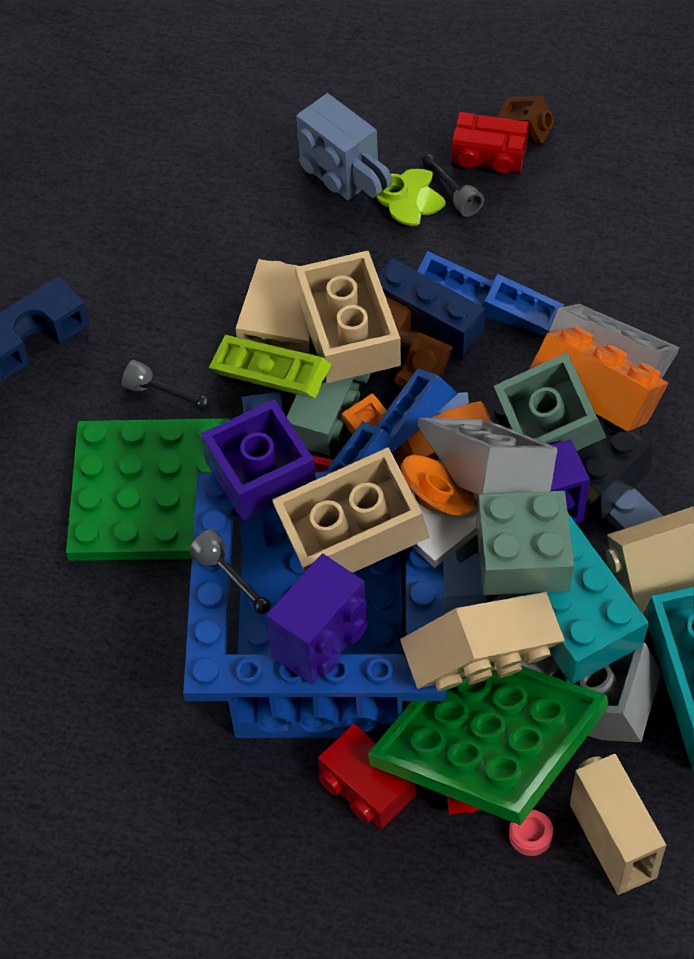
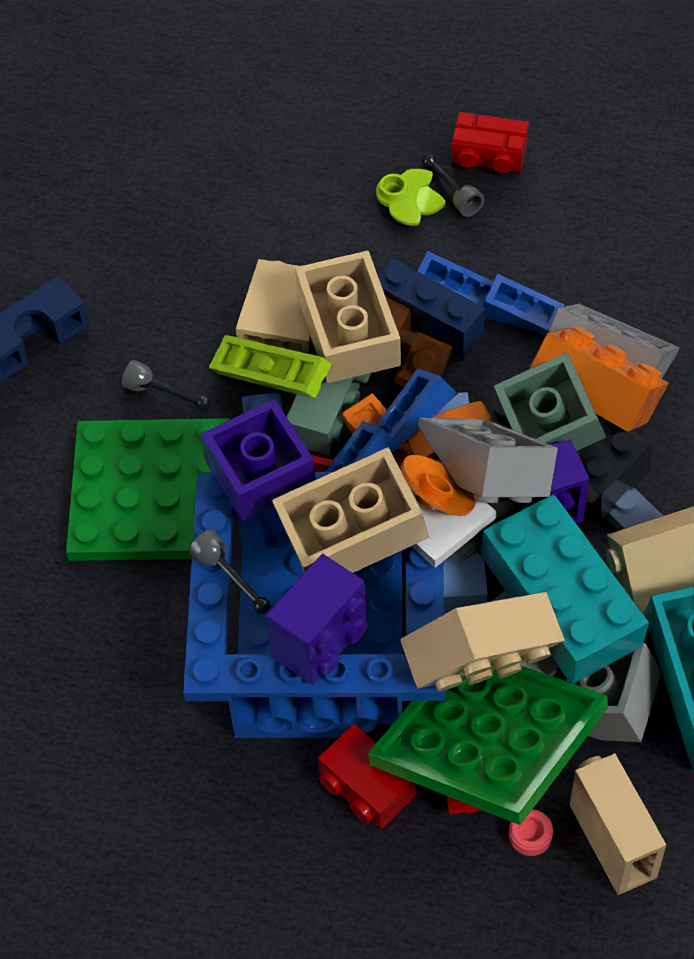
sand blue brick [296,93,392,201] -> none
sand green brick [476,491,574,595] -> none
reddish brown bracket [497,95,554,144] -> none

